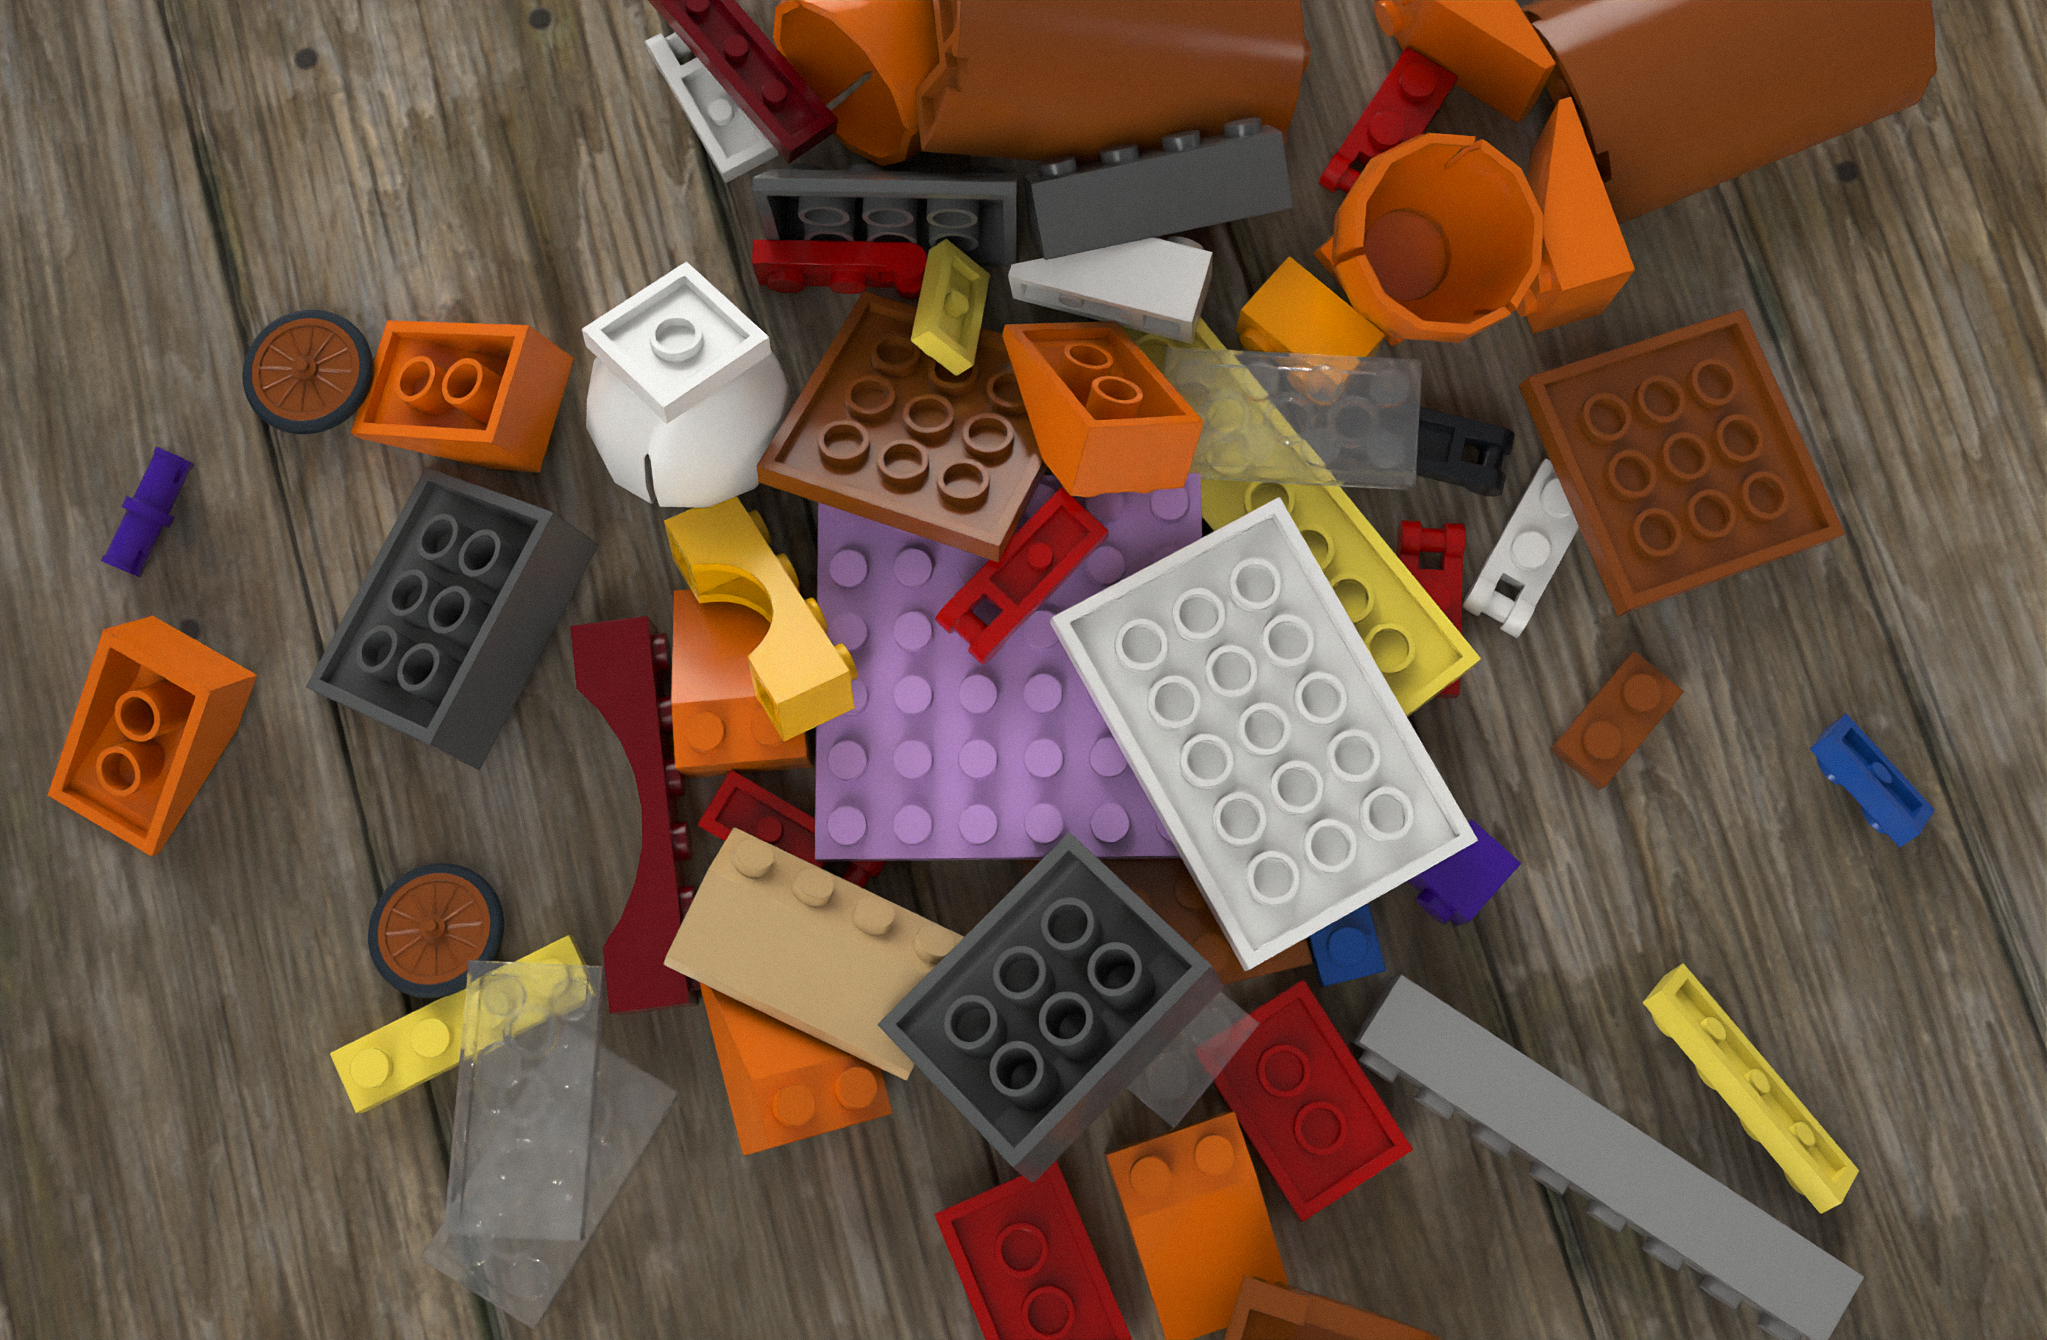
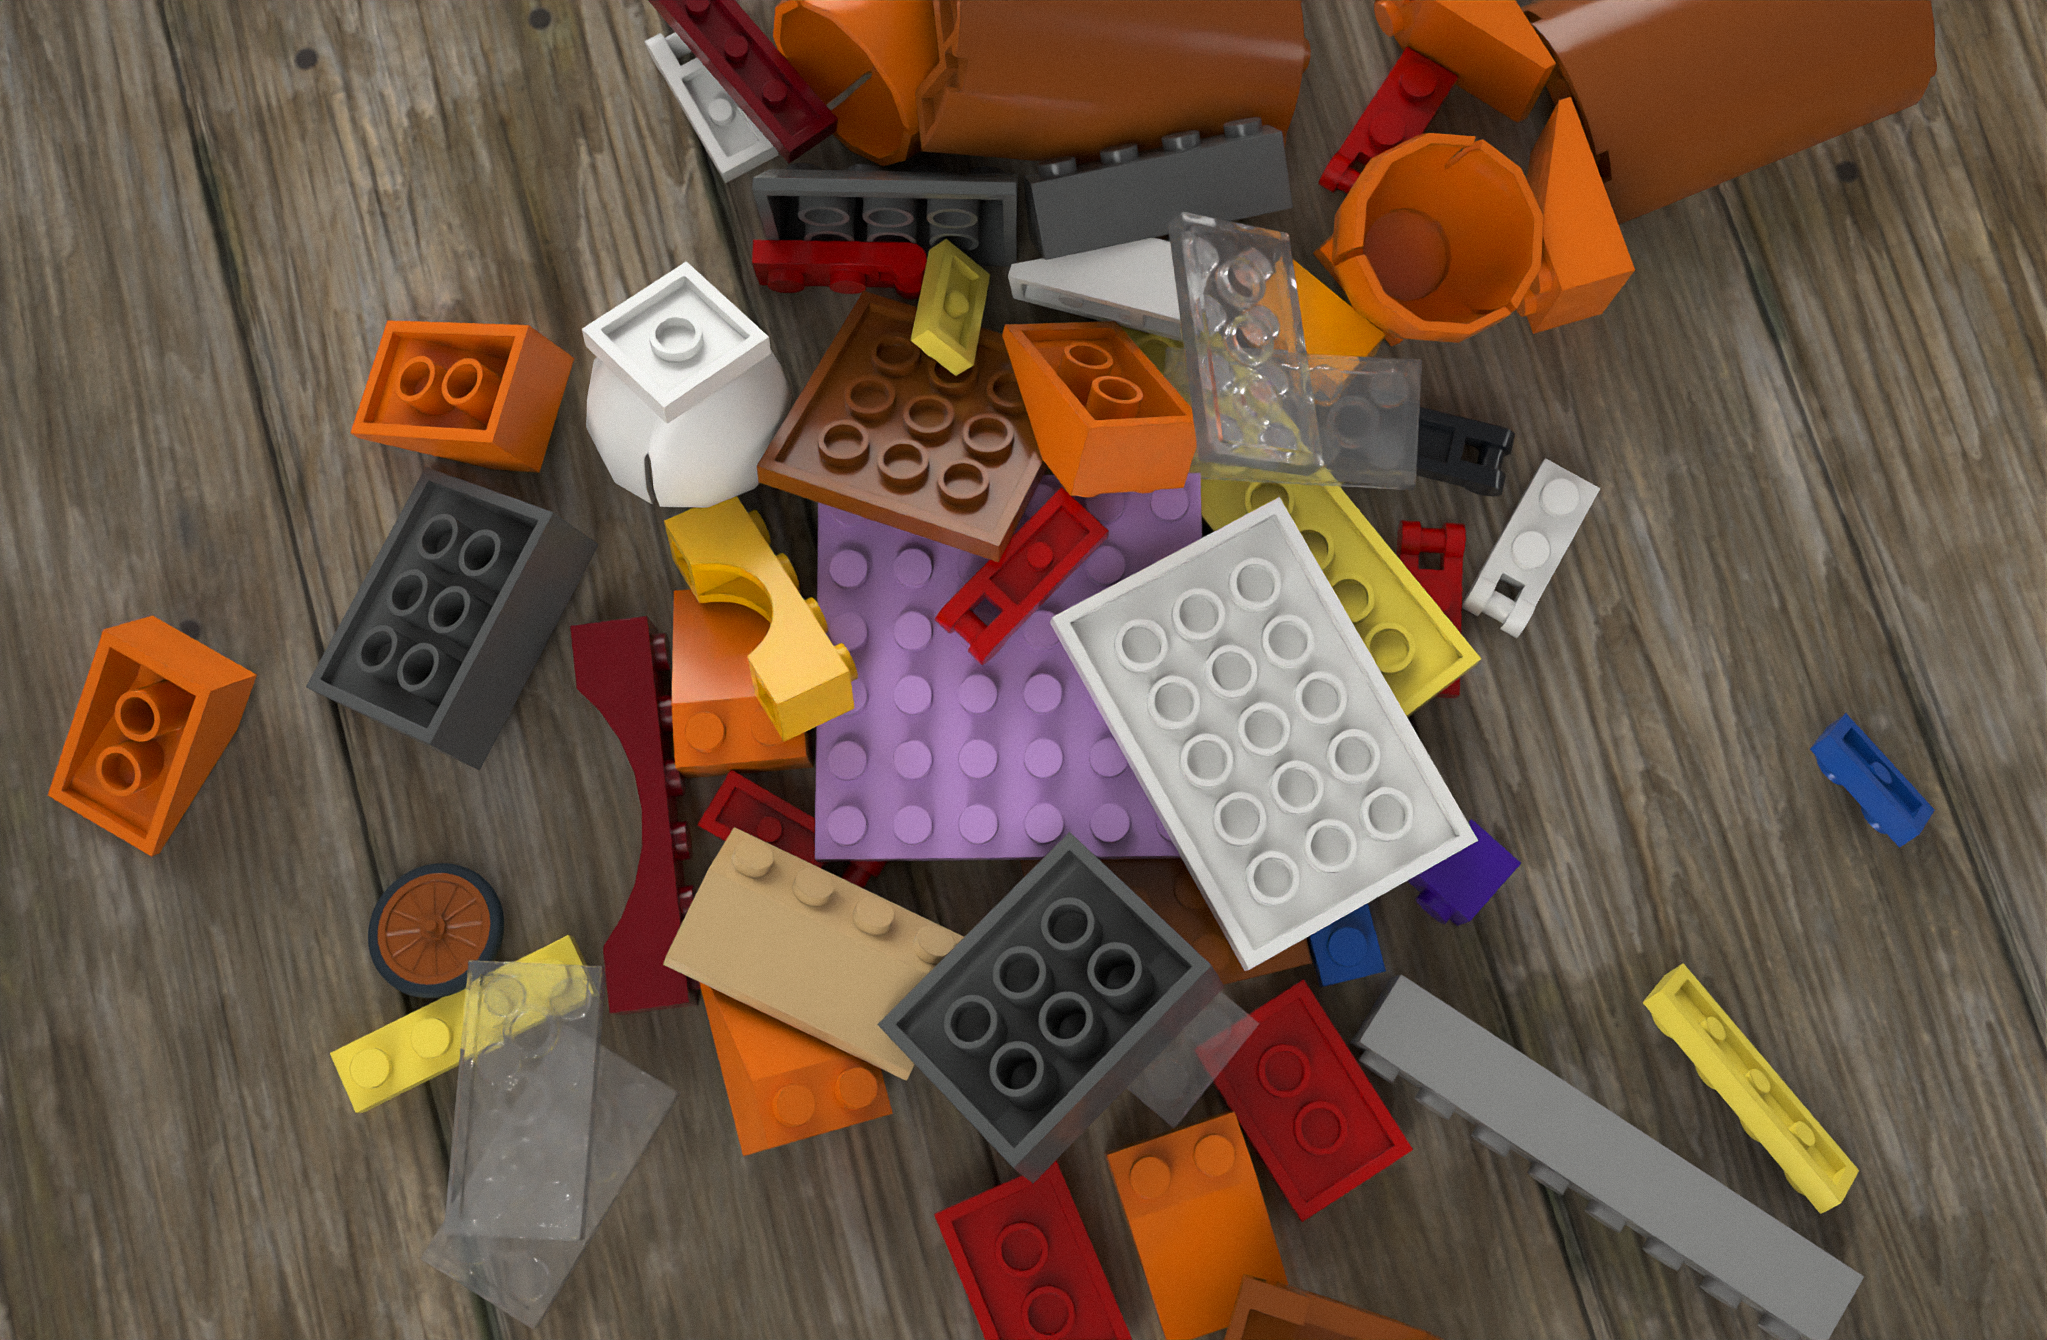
dark purple pin [101,447,195,577] -> none
dark orange wheel [242,309,374,434] -> none
dark orange plate [1519,309,1845,616] -> none
dark orange plate [1549,651,1684,790] -> none
none -> clear plate [1168,212,1324,476]

